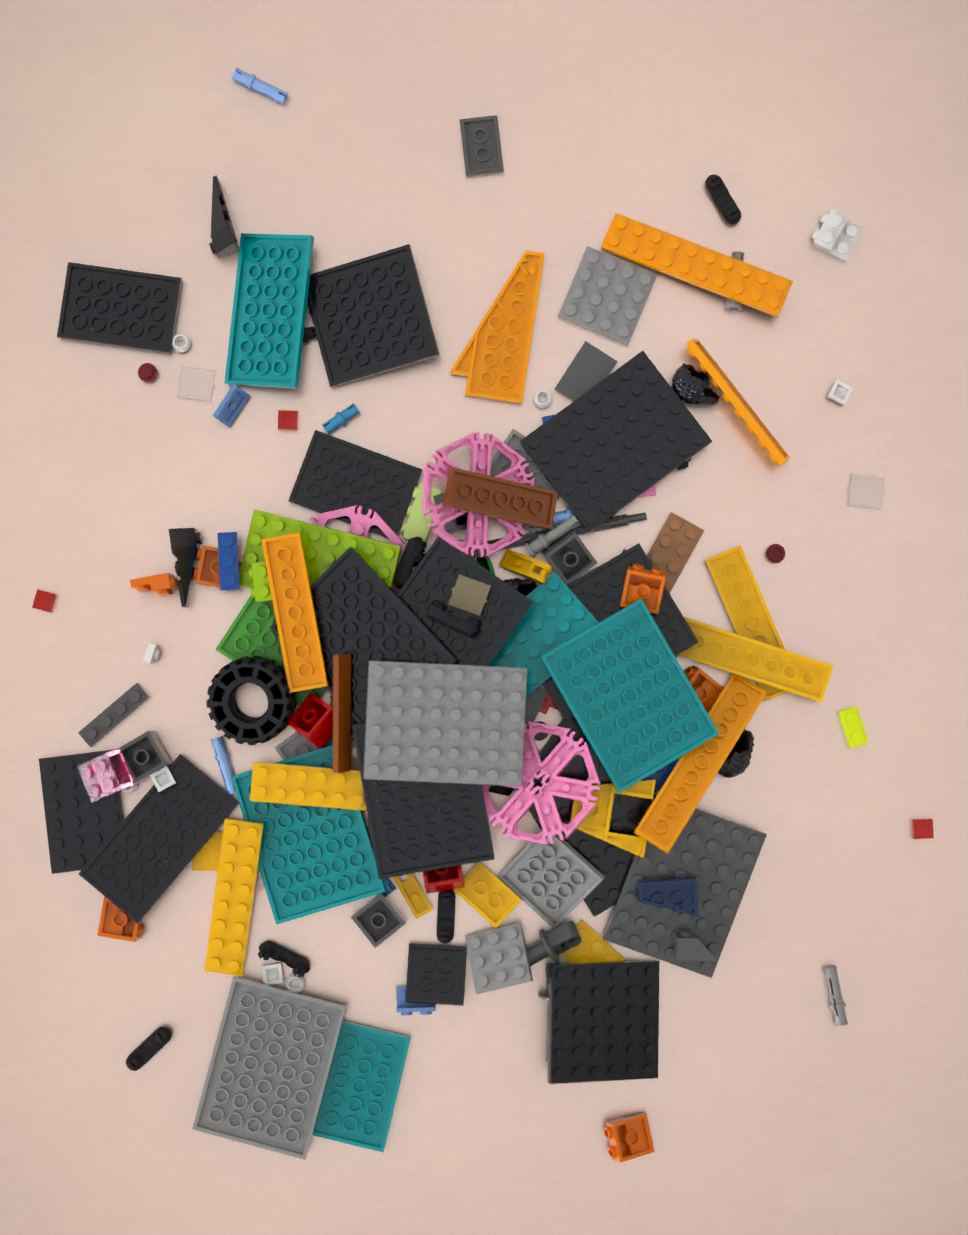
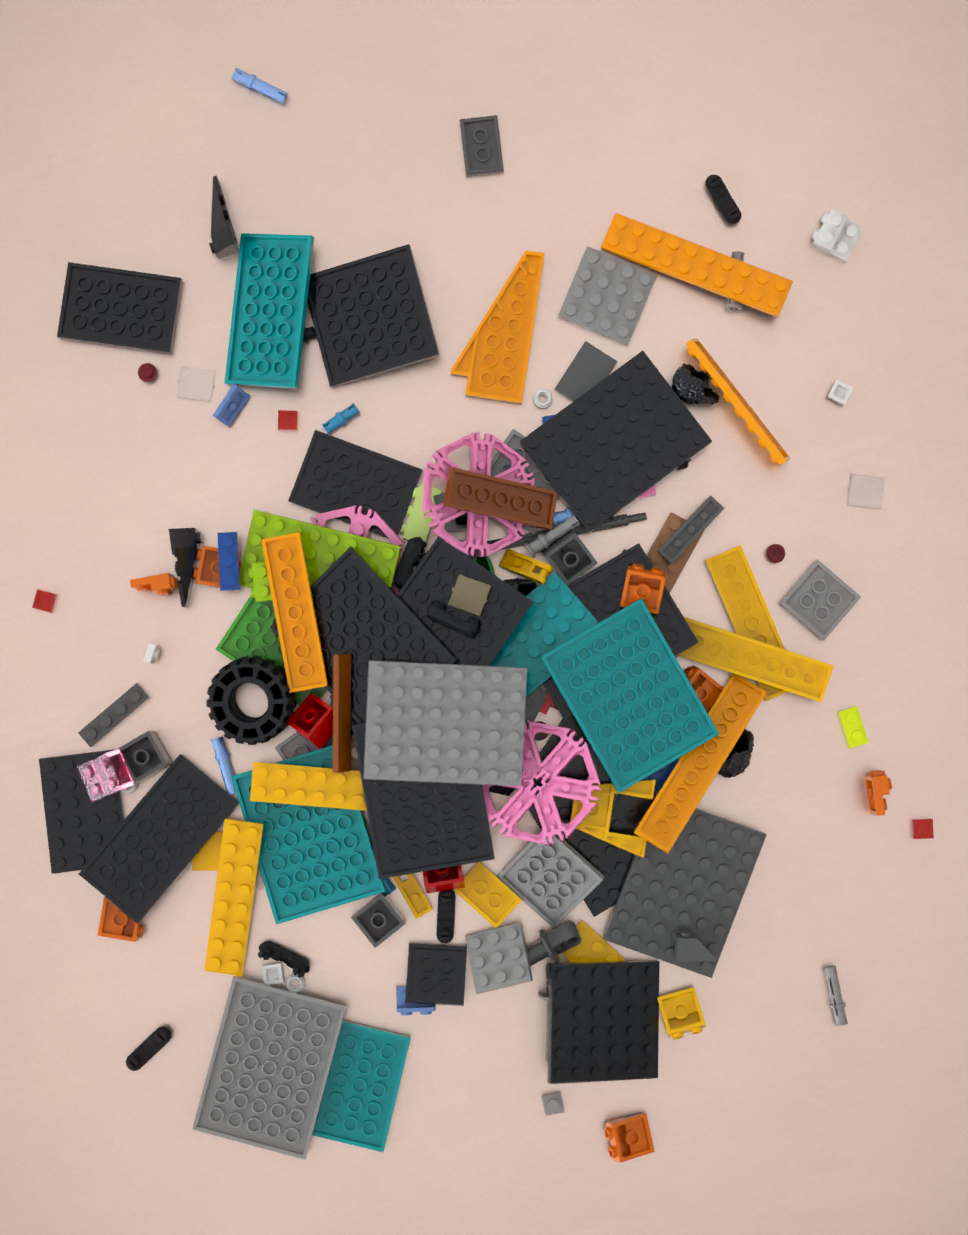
white plate [150,766,176,793] -> none
white plate [172,333,191,353] -> none
dark blue wing [637,877,699,917] -> none
none -> light grey plate [542,1092,564,1116]
none -> dark grey plate [657,495,724,564]
none -> yellow plate [657,987,706,1040]
none -> light grey plate [780,559,861,641]
none -> orange plate [864,770,892,816]

